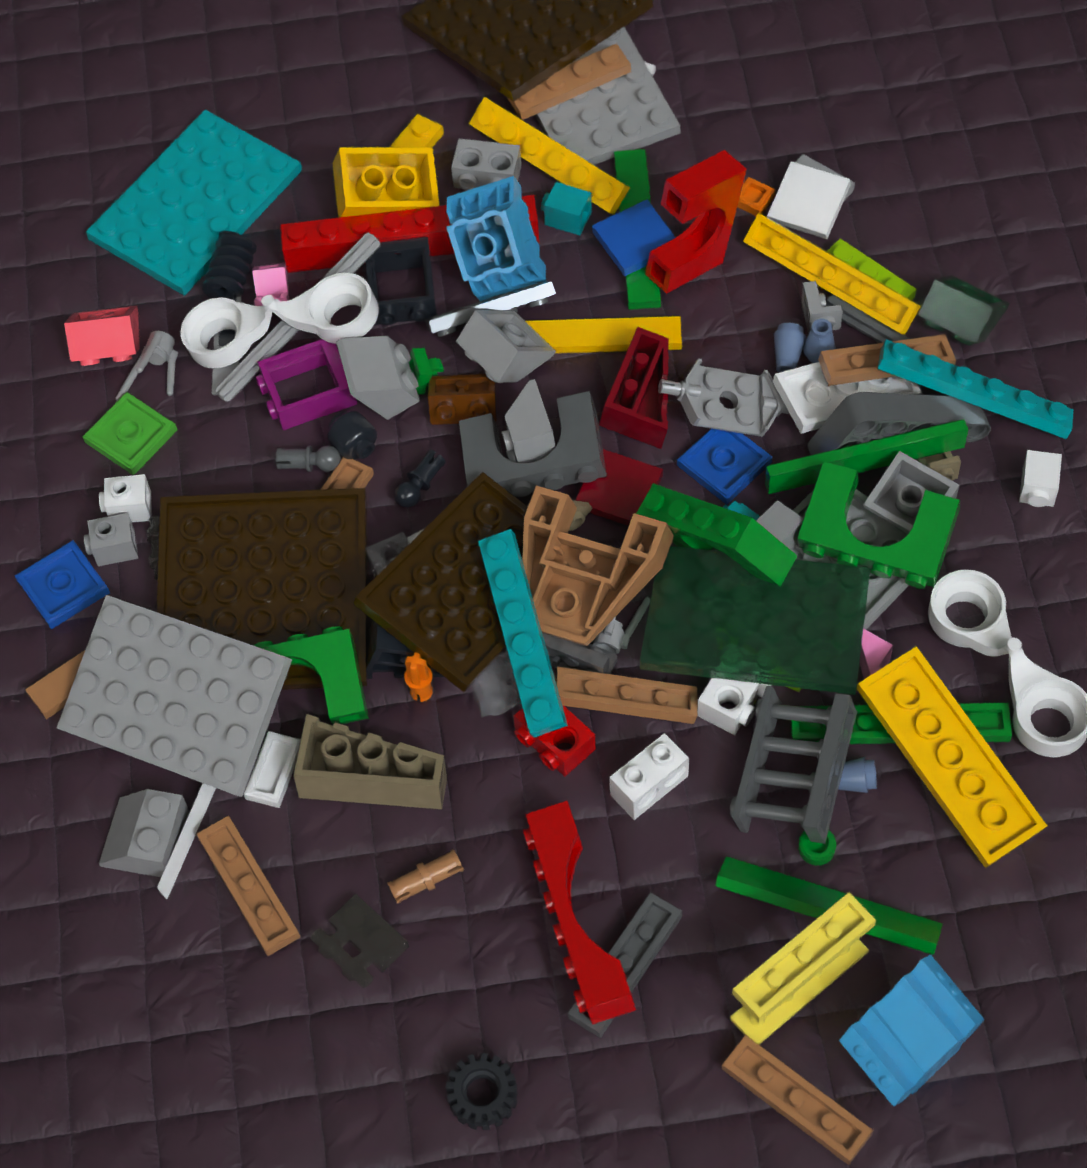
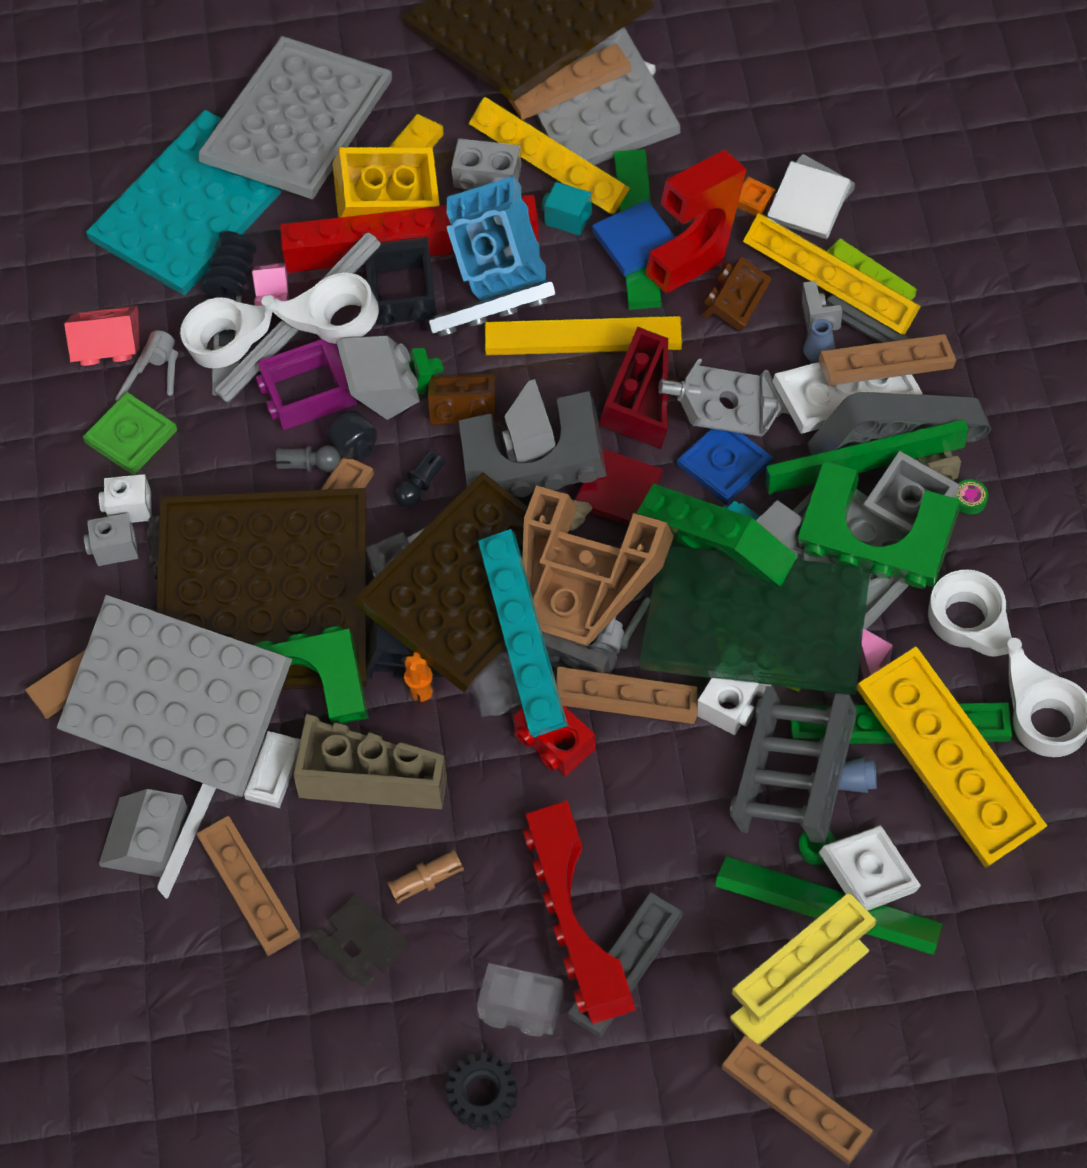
blue tile [15,540,110,629] -> none
light grey slope [456,310,556,383] -> none
white brick [609,733,689,820] -> none
sand blue cone [773,323,806,373] -> none
dark azure slope [839,954,984,1107] -> none
teal plate [877,339,1074,439] -> none
clear green slope [918,275,1010,346] -> none
white brick [1019,450,1062,507] -> none
none -> light grey plate [199,36,392,199]
none -> clear brick [477,963,564,1037]
none -> reddish brown bracket [701,257,772,331]
none -> white tile [819,825,921,911]
none -> tile [956,479,989,515]

